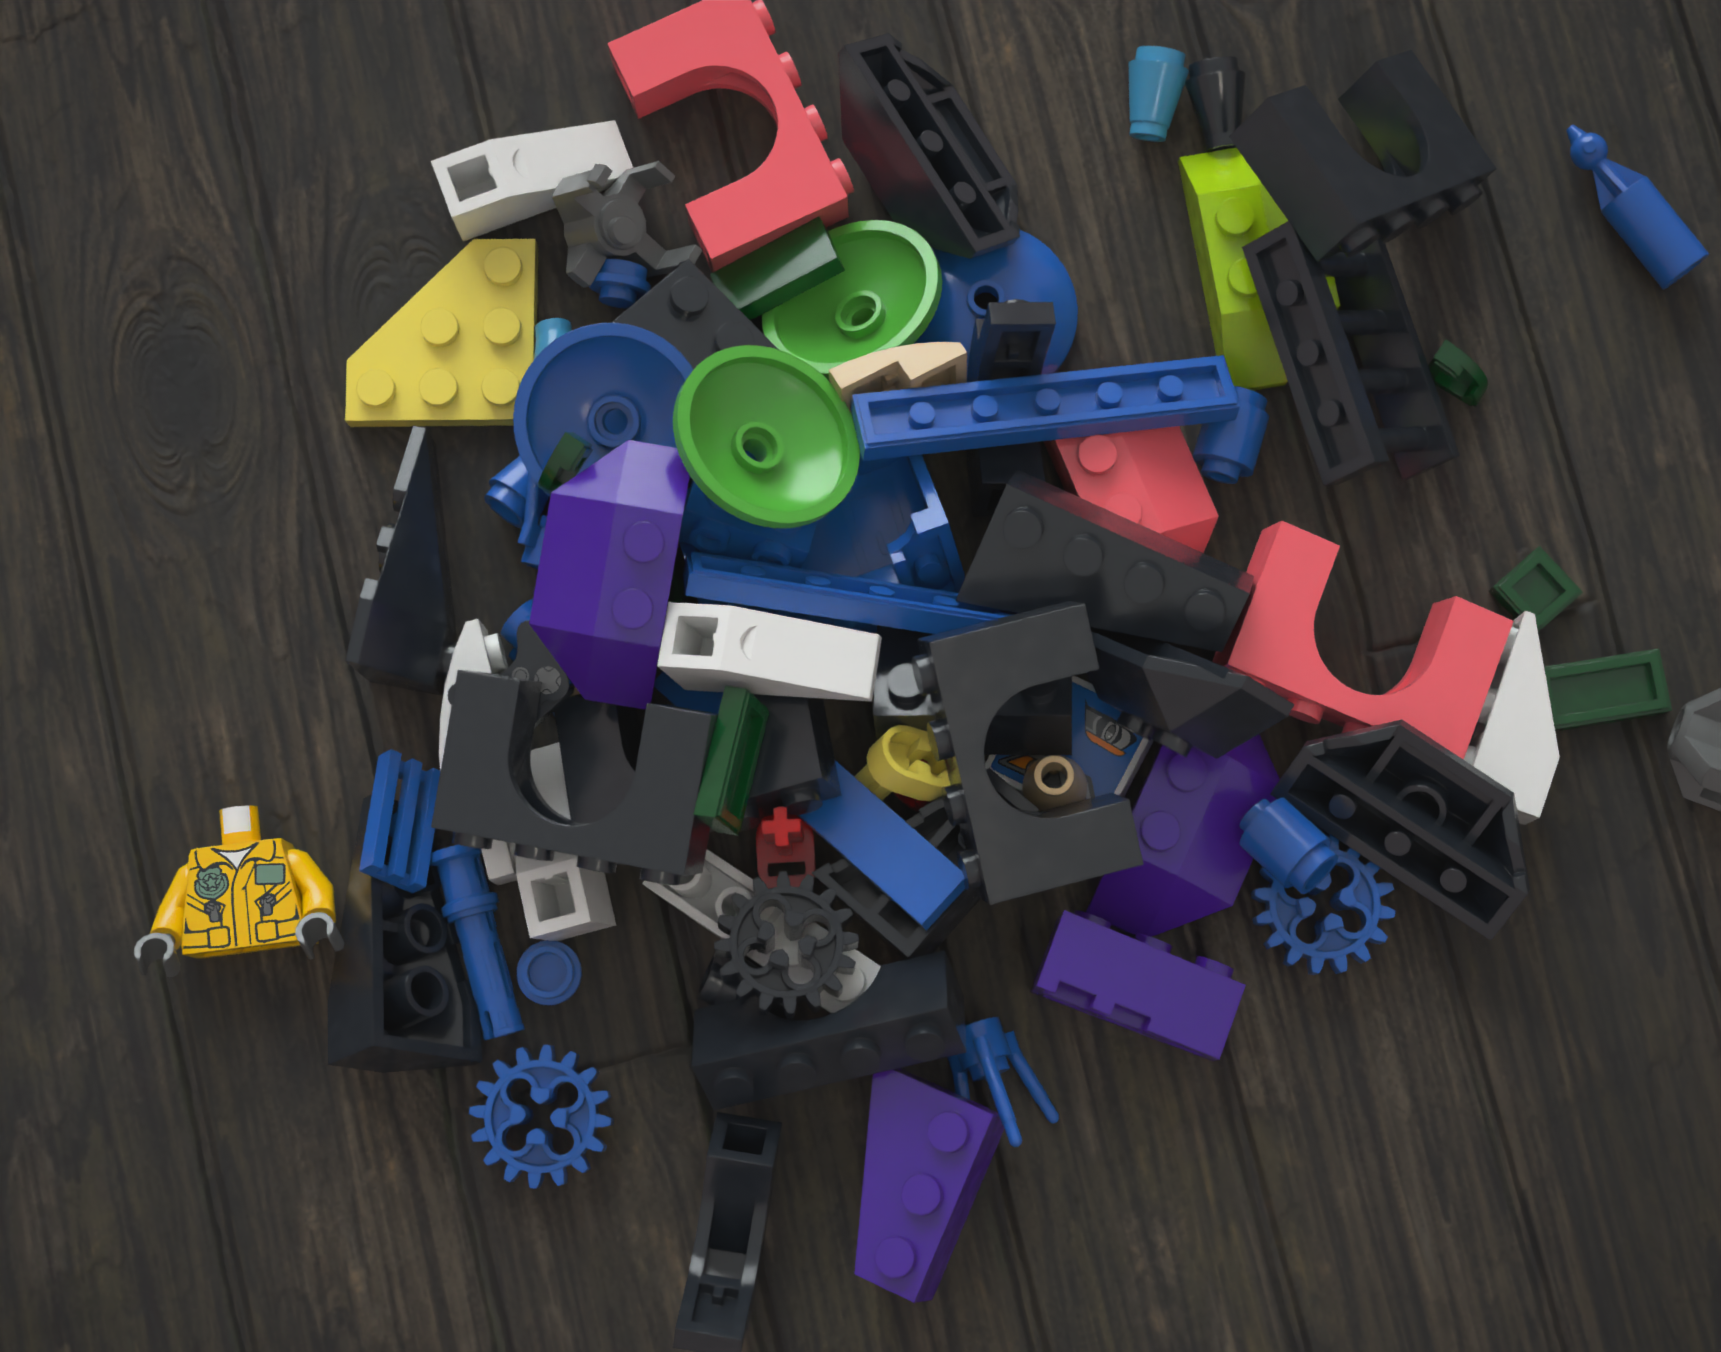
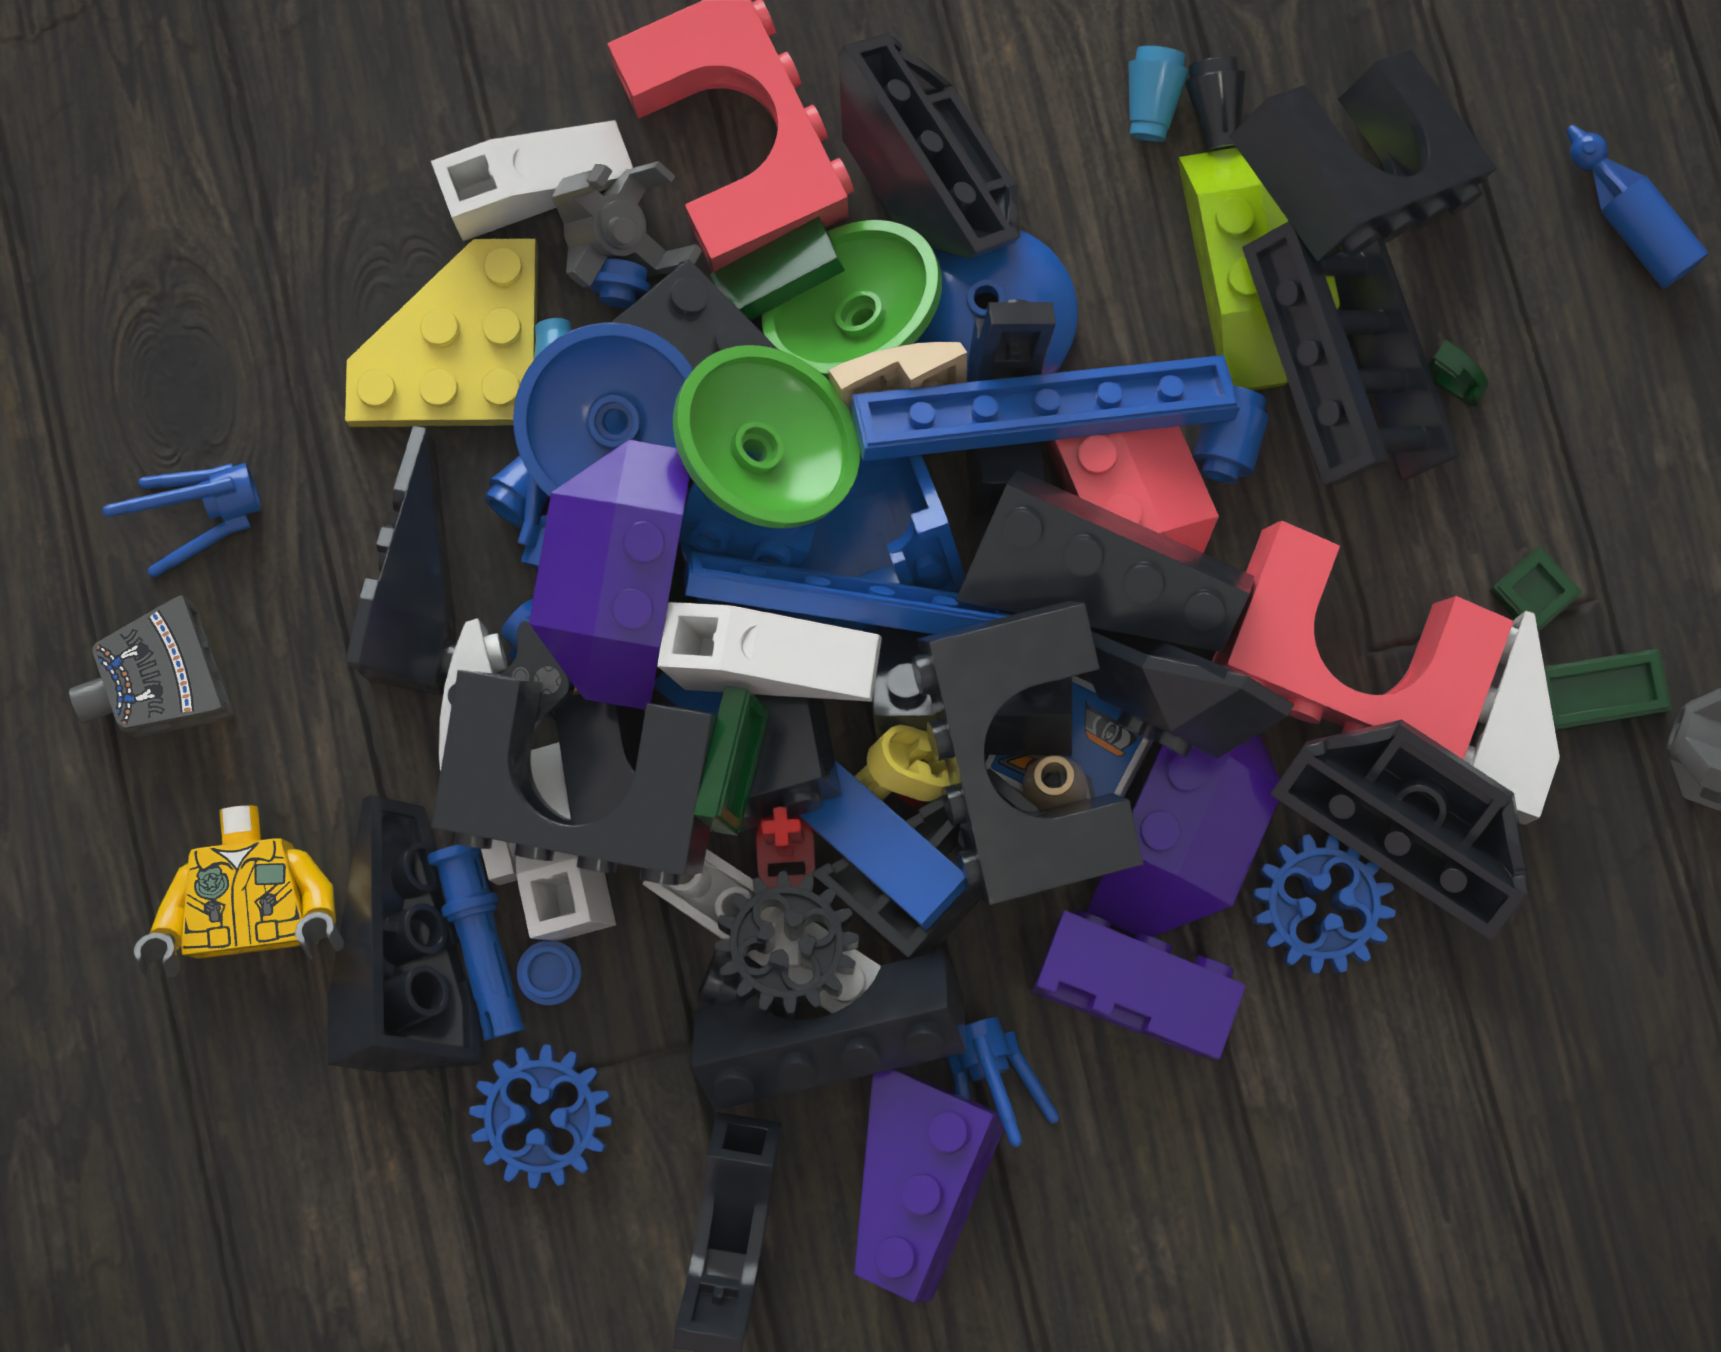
blue tile [359,749,440,893] -> none
dark green tile [538,432,593,495] -> none
blue brick [1239,798,1338,894] -> none
none -> dark grey torso [69,595,236,737]
none -> blue plant [102,463,262,577]

